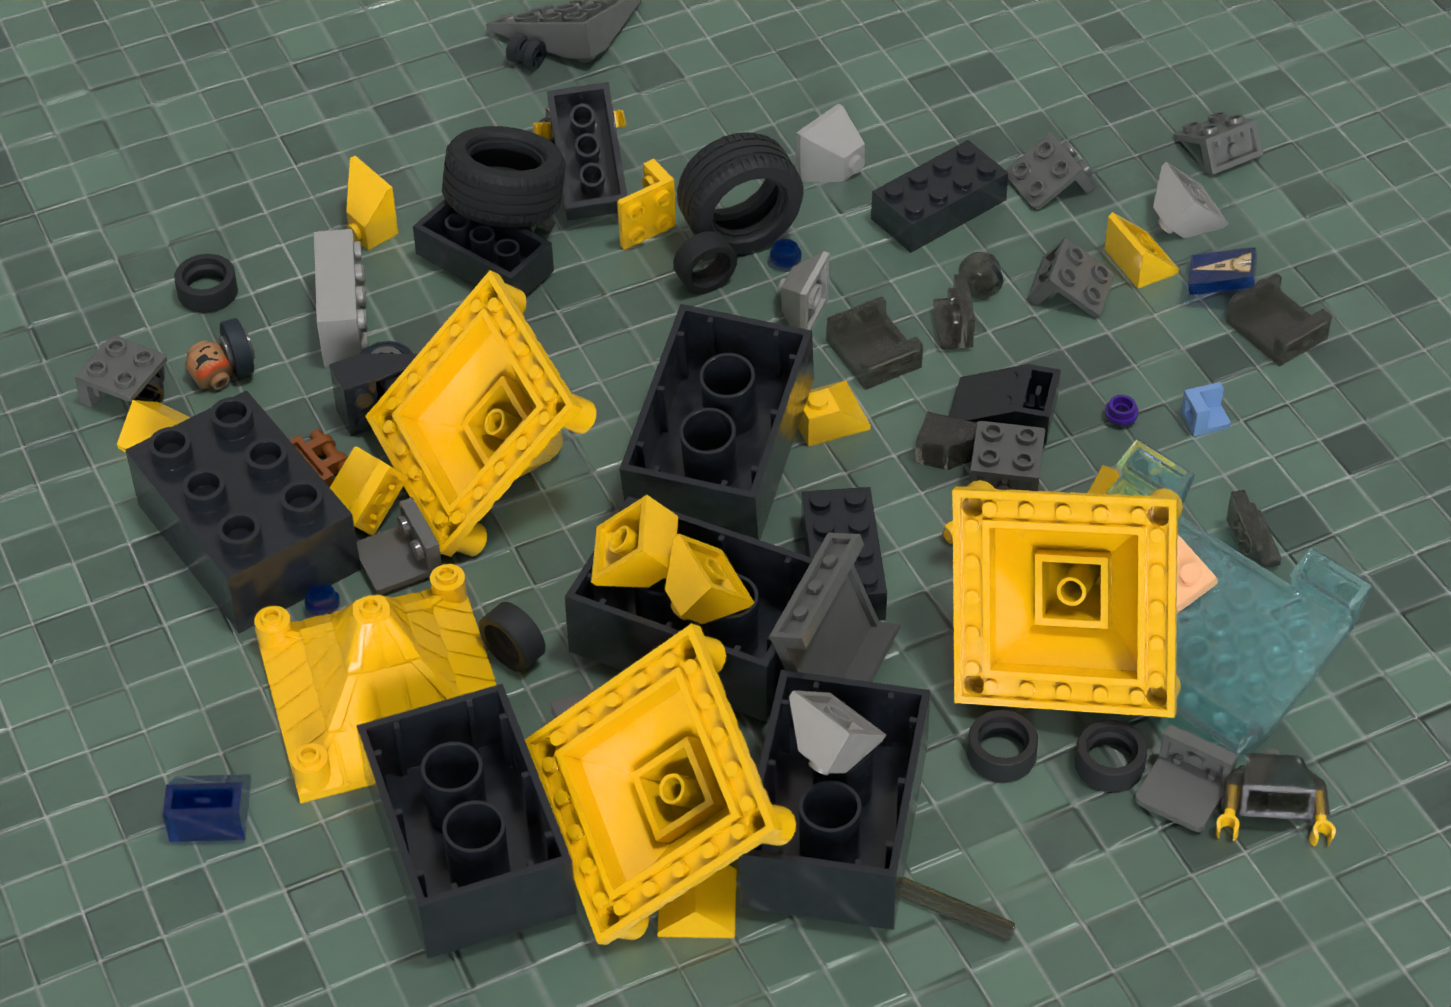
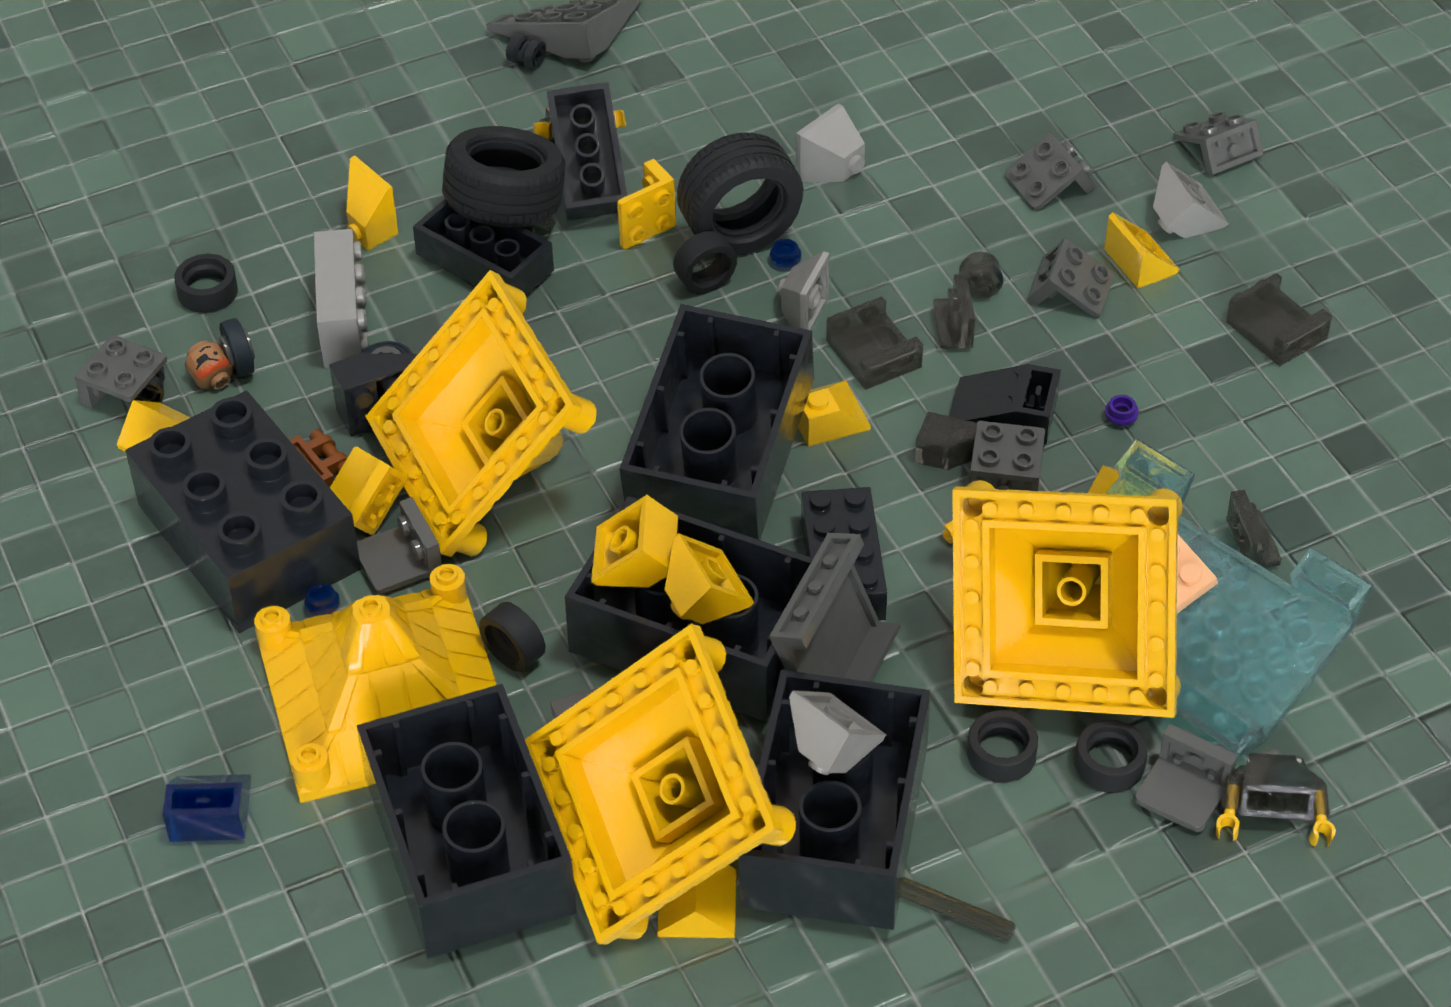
black brick [871,140,1009,253] -> none
medium blue panel [1181,382,1231,436] -> none
clear blue tile [1188,247,1257,295] -> none

